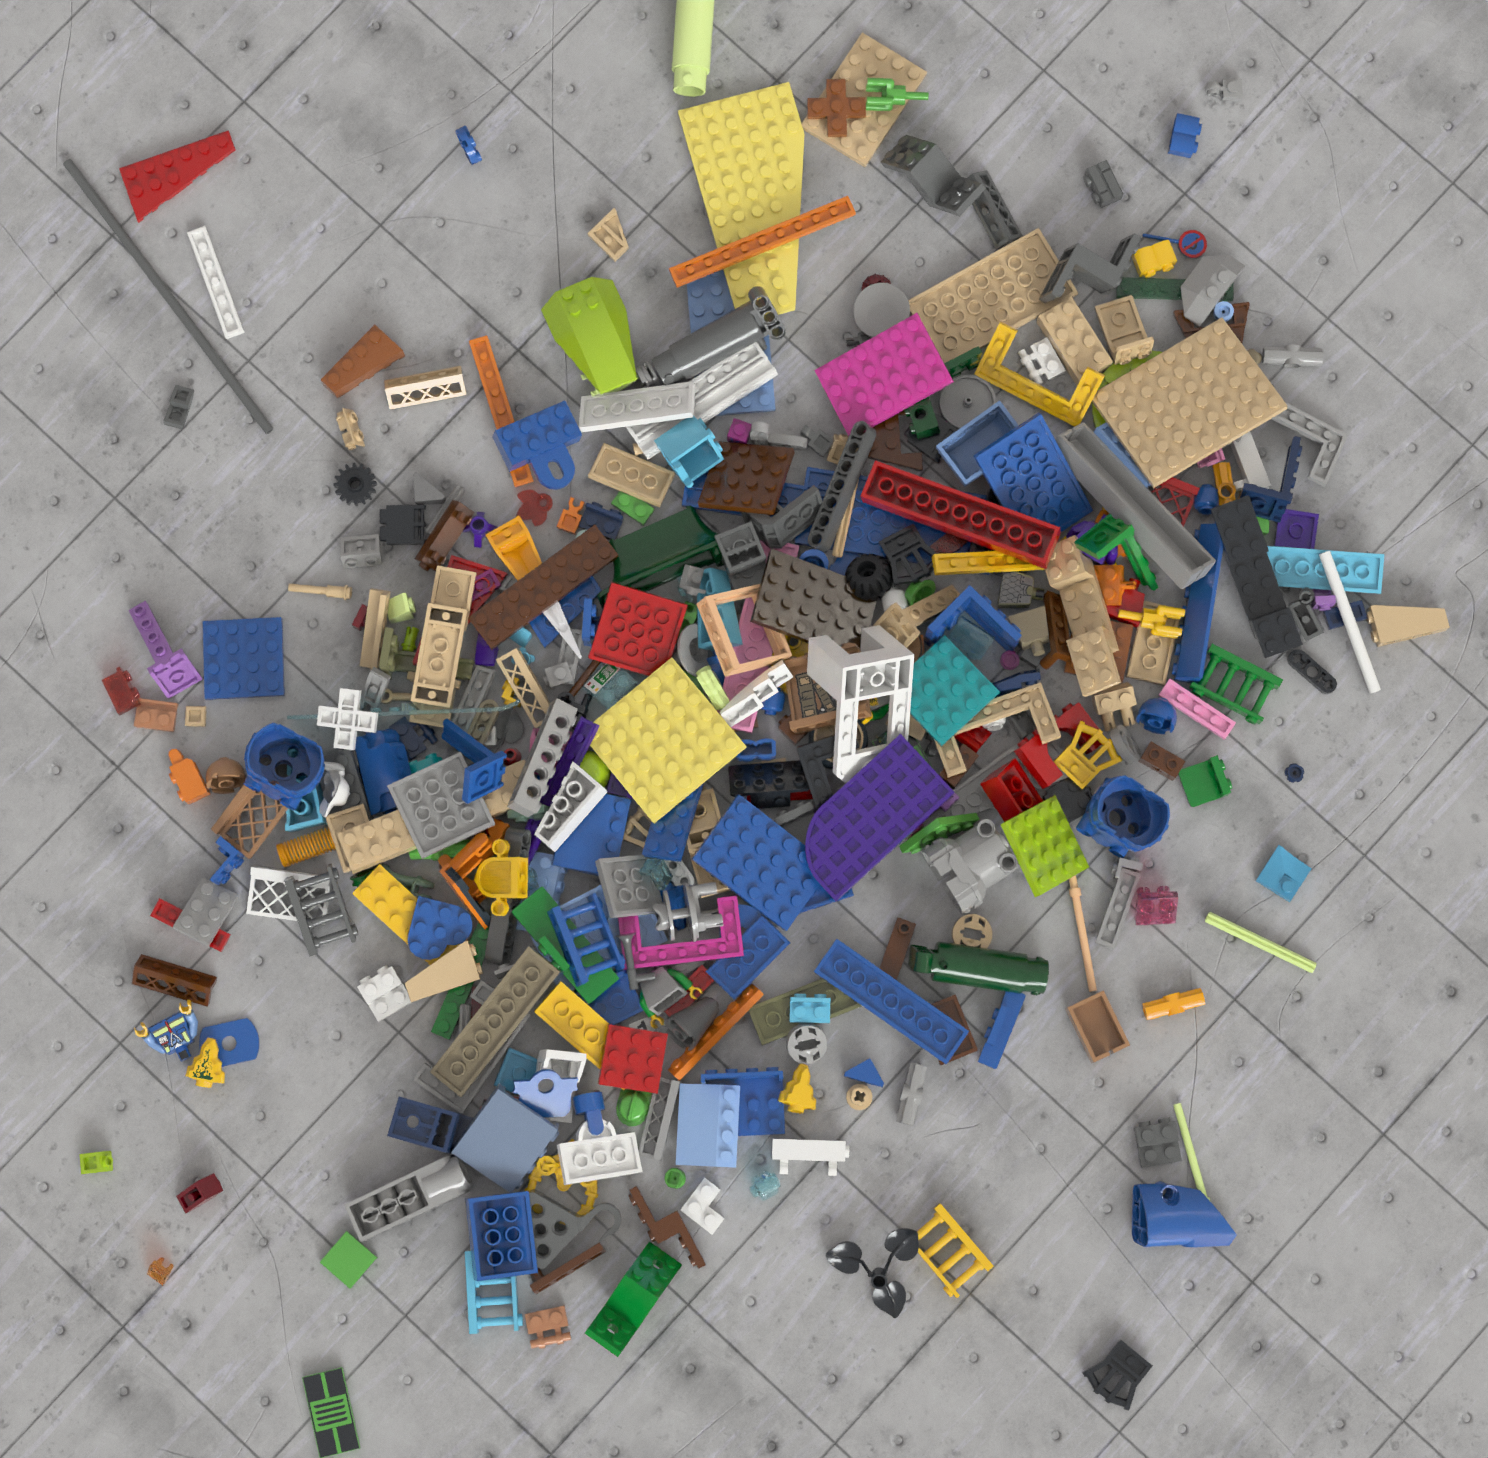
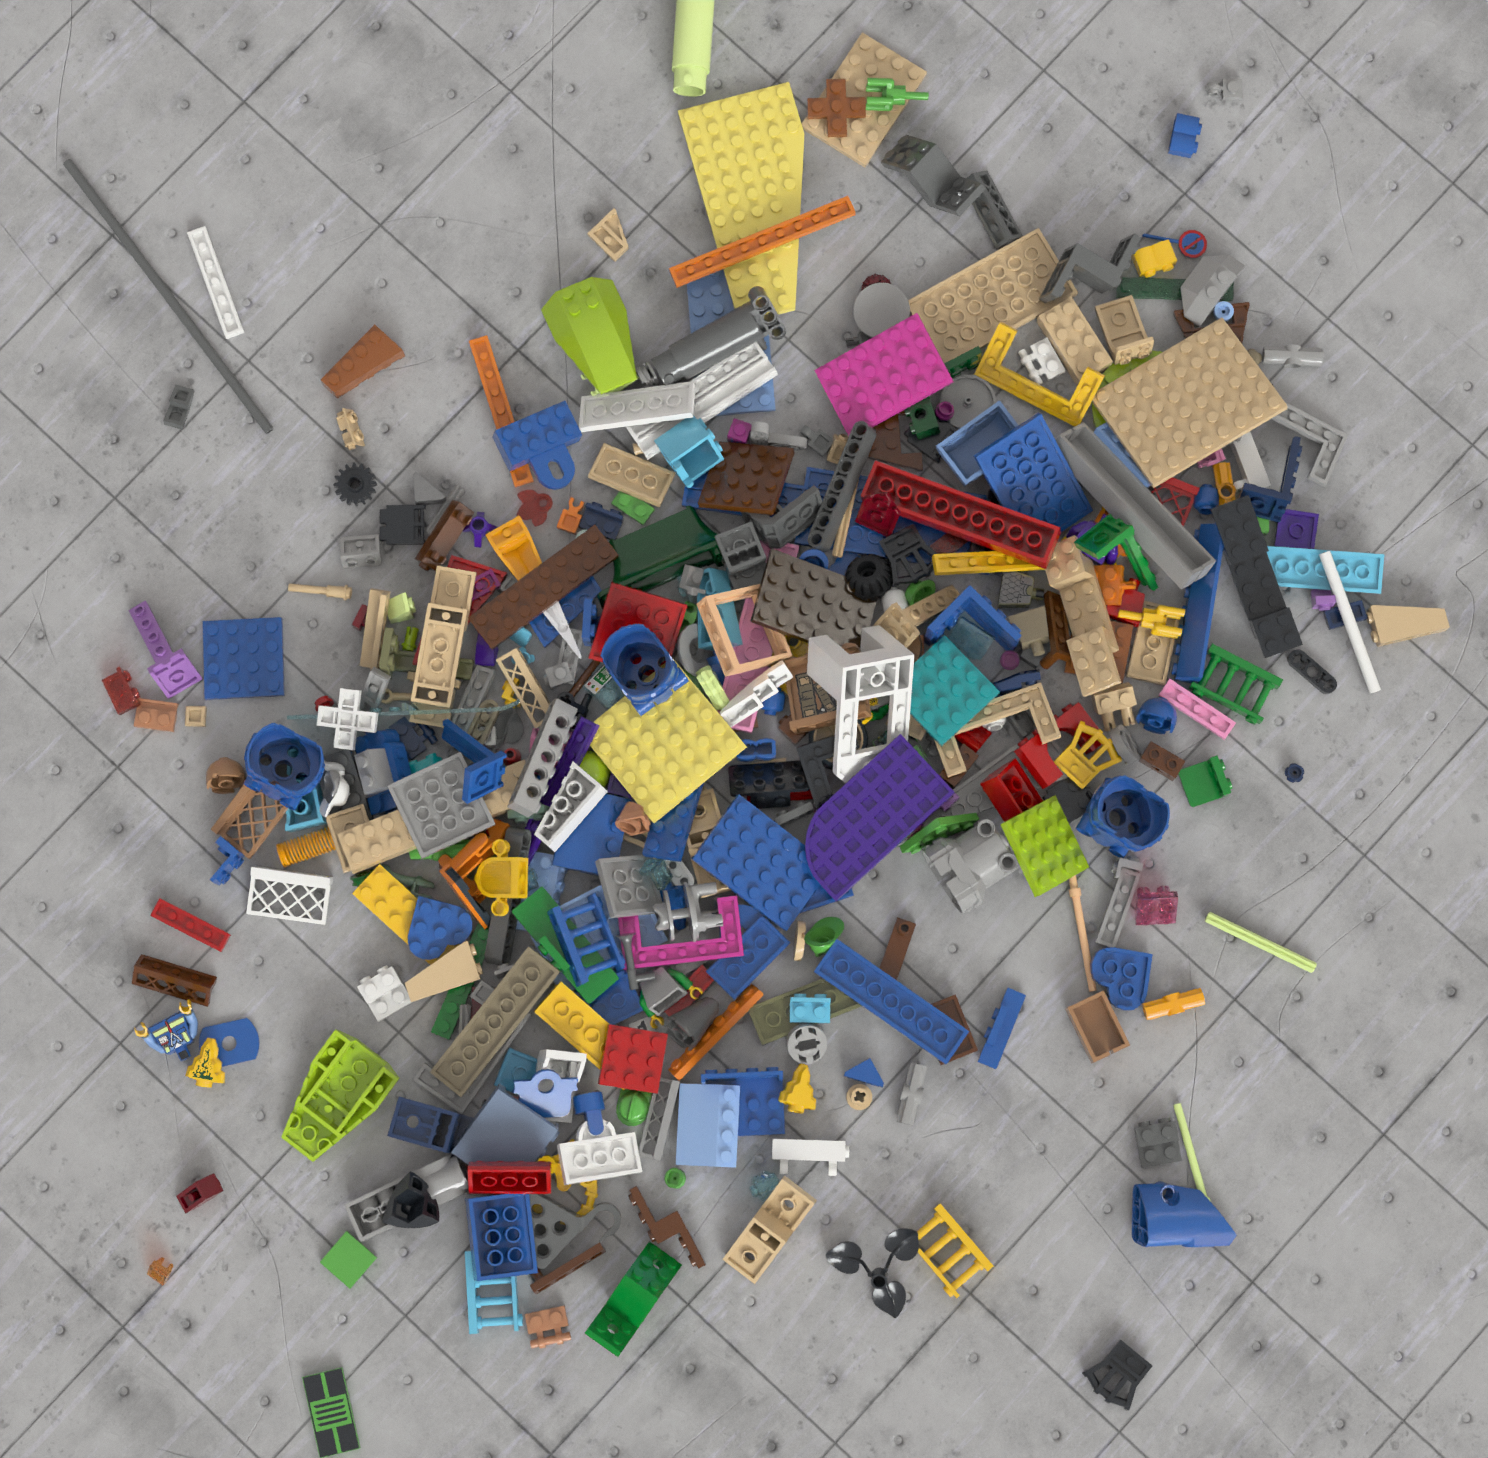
lime bracket [79,1151,113,1174] -> none
red wing [119,130,236,223] -> none
orange hinge [168,749,210,805] -> none
light grey plate [173,877,238,947] -> none
dark grey fence [284,863,359,957] -> none
fence [384,366,466,409] -> none
blue plate [455,125,482,165] -> none
white plate [681,1178,725,1235] -> none
dark green piece [908,942,1049,995] -> none
tan piece [951,914,992,948] -> none
dark grey brick [1083,160,1123,208] -> none
dark azure plate [1256,845,1312,902] -> none
dark grey hinge [1288,587,1324,641] -> none
none -> lime wedge [281,1029,400,1162]
none -> red plate [314,696,334,712]
none -> light grey slope [354,748,394,799]
none -> black brick [382,1171,440,1228]
none -> red slope [468,1161,552,1194]
none -> blue piece [600,624,689,716]
none -> nougat piece [615,802,650,836]
none -> tan bracket [722,1176,817,1284]
none -> tan tile [793,921,806,961]
none -> bright green piece [804,917,844,957]
none -> dark red tile [855,492,901,537]
none -> magenta plate [935,401,954,421]
none -> blue plate [1090,947,1153,1011]

